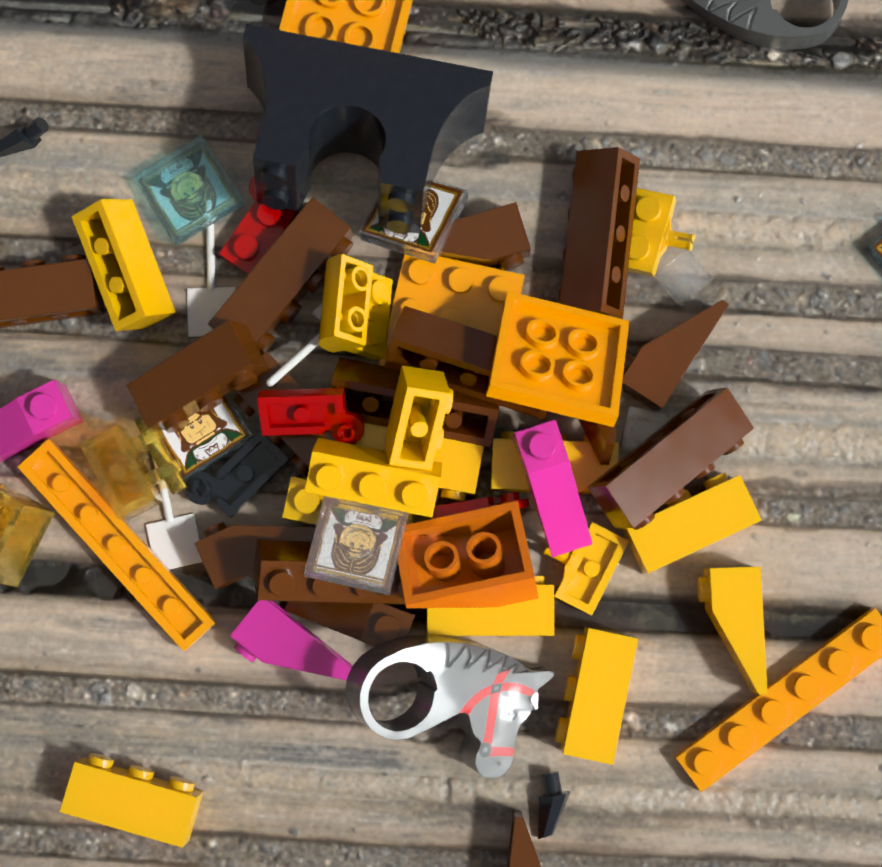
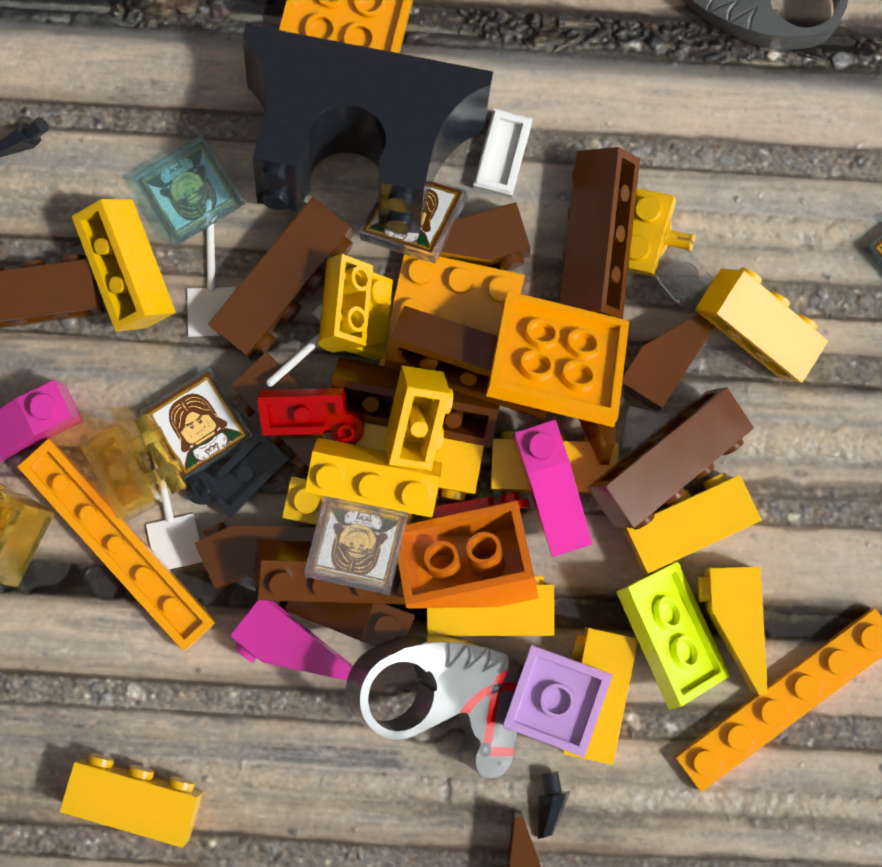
reddish brown brick [127,320,268,433] -> none
red hinge [219,176,299,275] -> none
yellow plate [543,522,629,616] -> none
none -> white tile [473,109,533,199]
none -> lavender plate [503,645,613,757]
none -> neon yellow plate [616,562,730,710]
none -> yellow brick [695,267,828,383]

